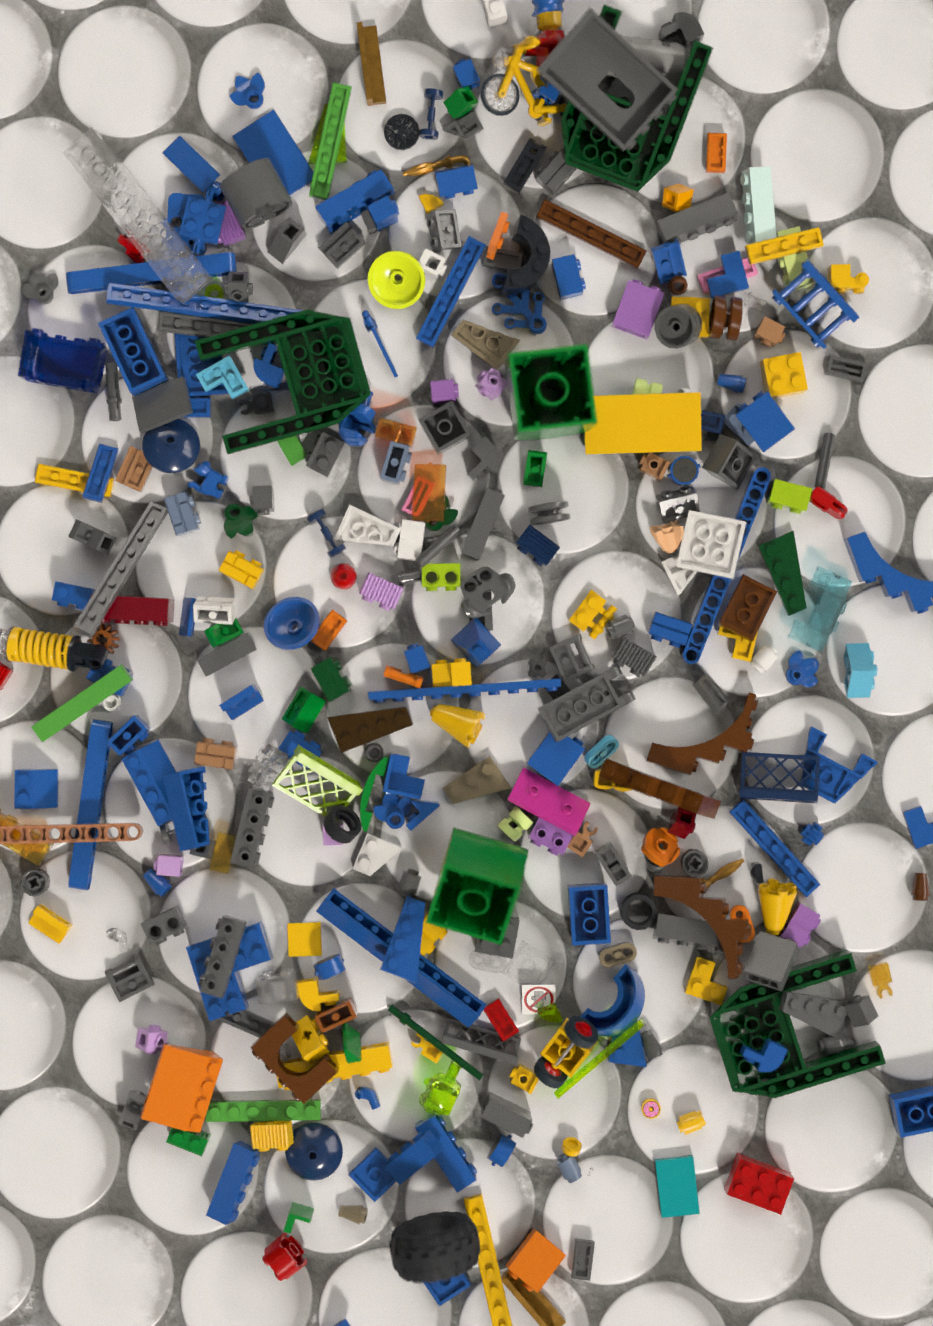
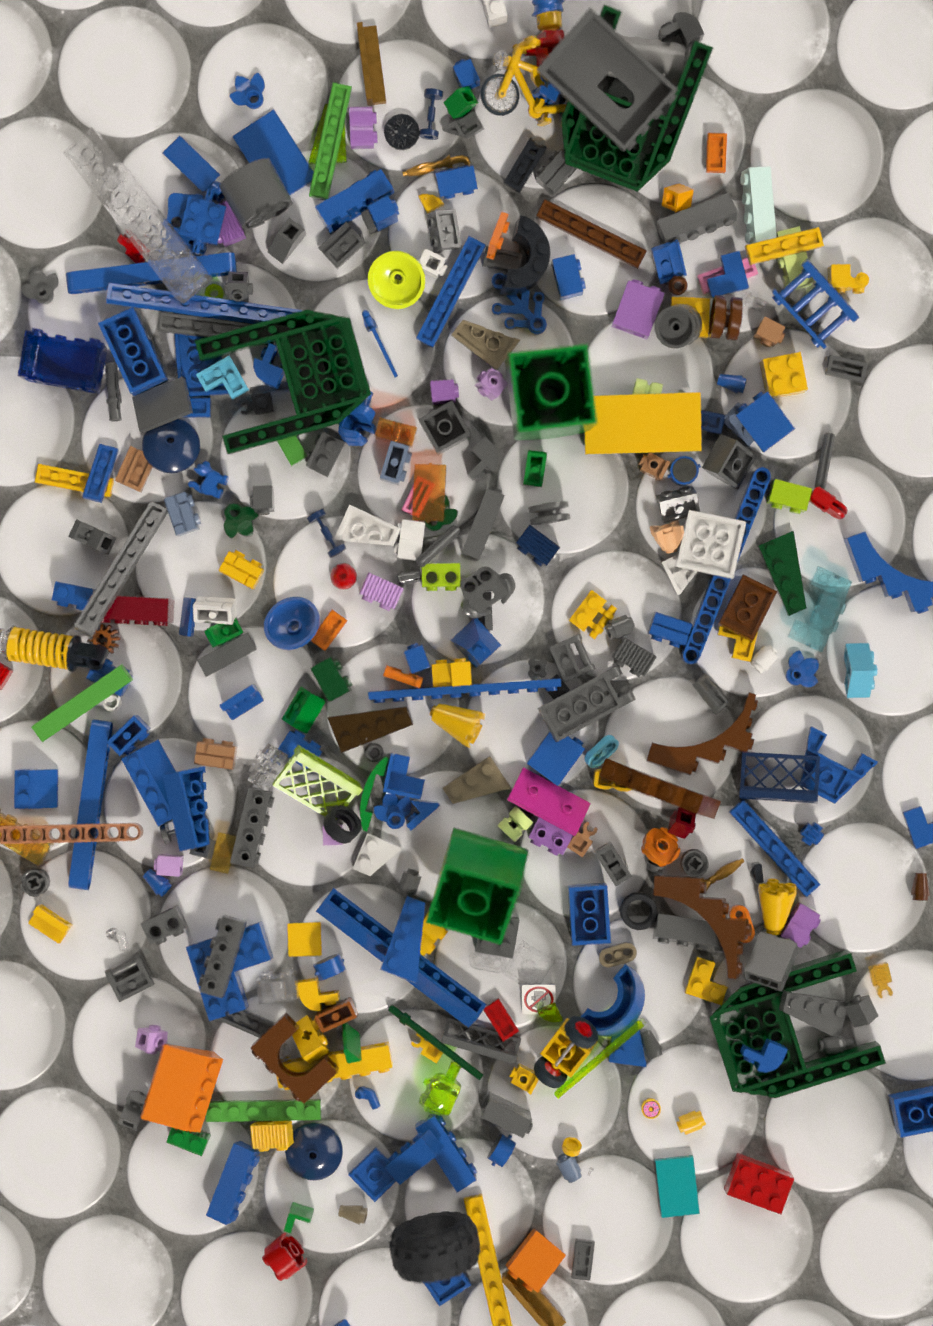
none -> medium lavender brick [349,107,378,149]

